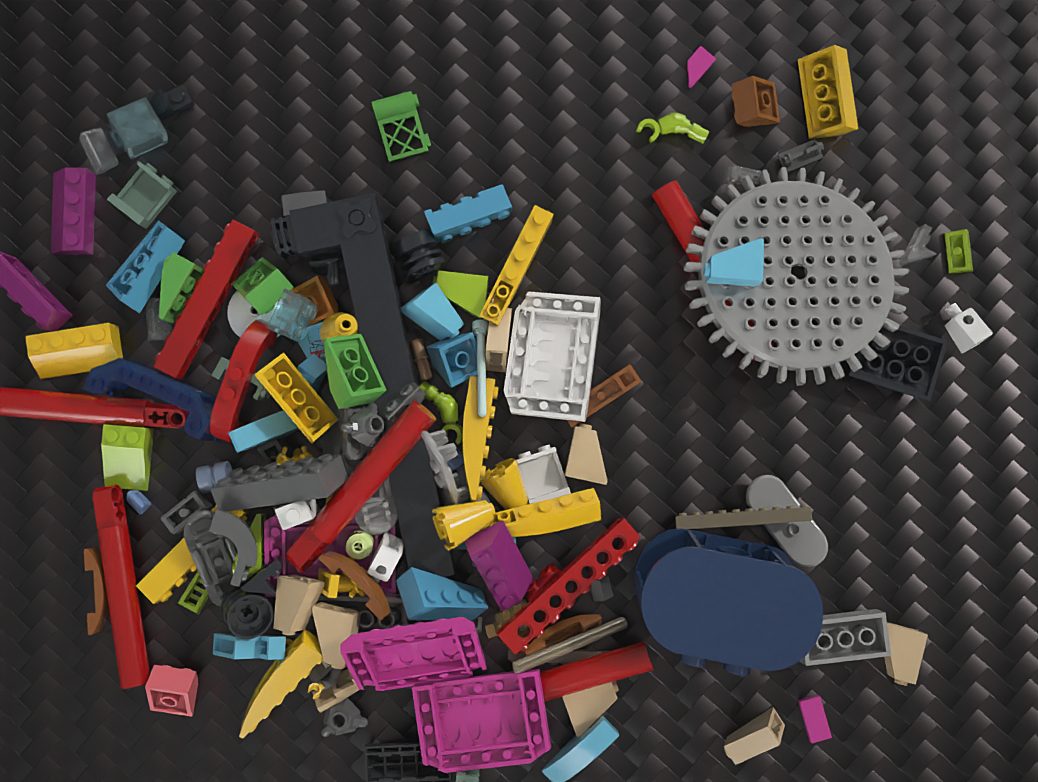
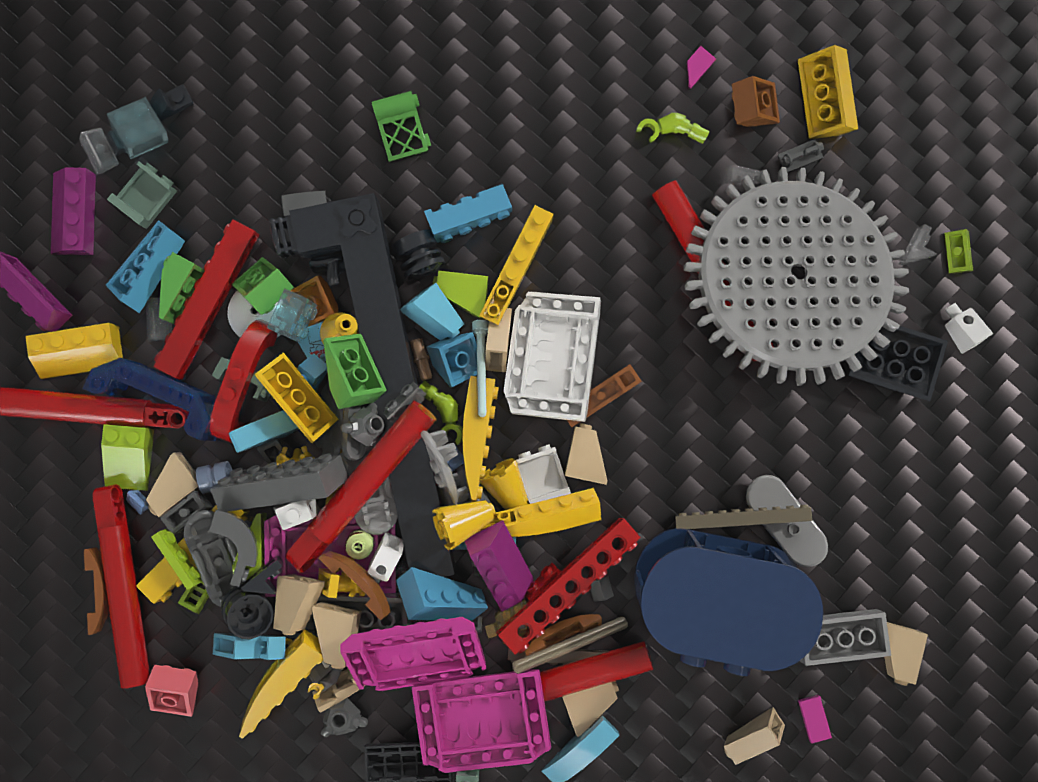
medium azure slope [703,238,764,287] -> none
none -> tan slope [146,452,199,517]
none -> lime plate [151,528,202,590]

